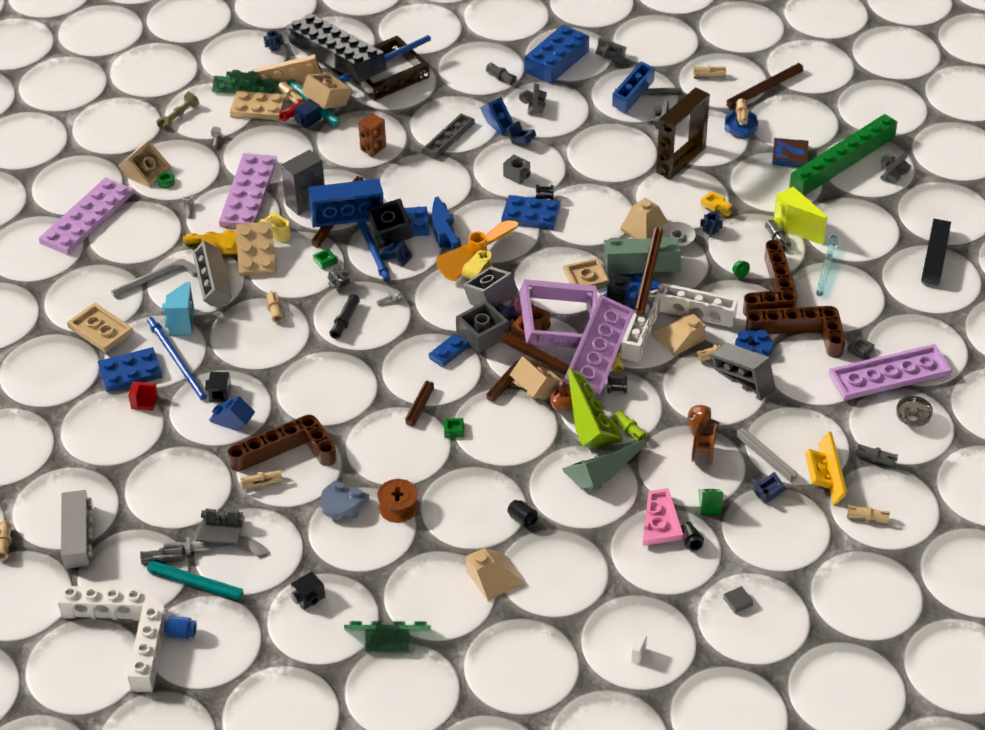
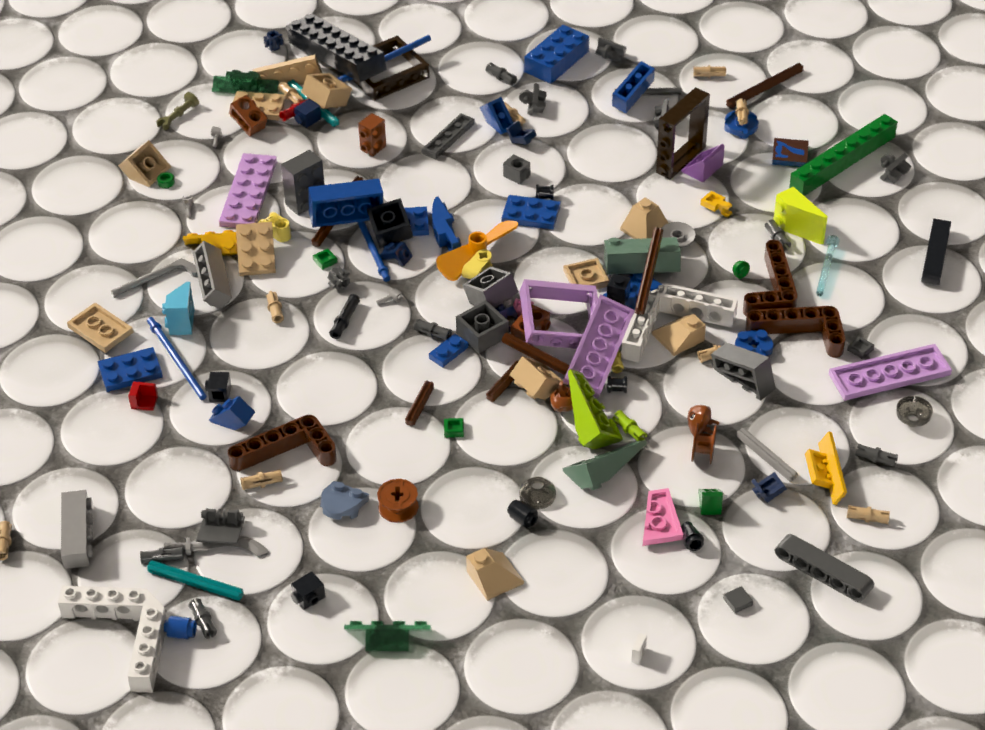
lavender plate [38,177,134,255] -> none
dark blue gear [700,212,723,235] -> none
none -> dark grey pin [189,598,217,639]
none -> dark orange brick [229,95,268,137]
none -> dark grey pin [414,319,452,340]
none -> tan axle [504,102,526,126]
none -> clear smoke piece [519,477,556,509]
none -> medium lavender slope [681,143,725,182]
none -> dark grey beam [775,534,874,602]

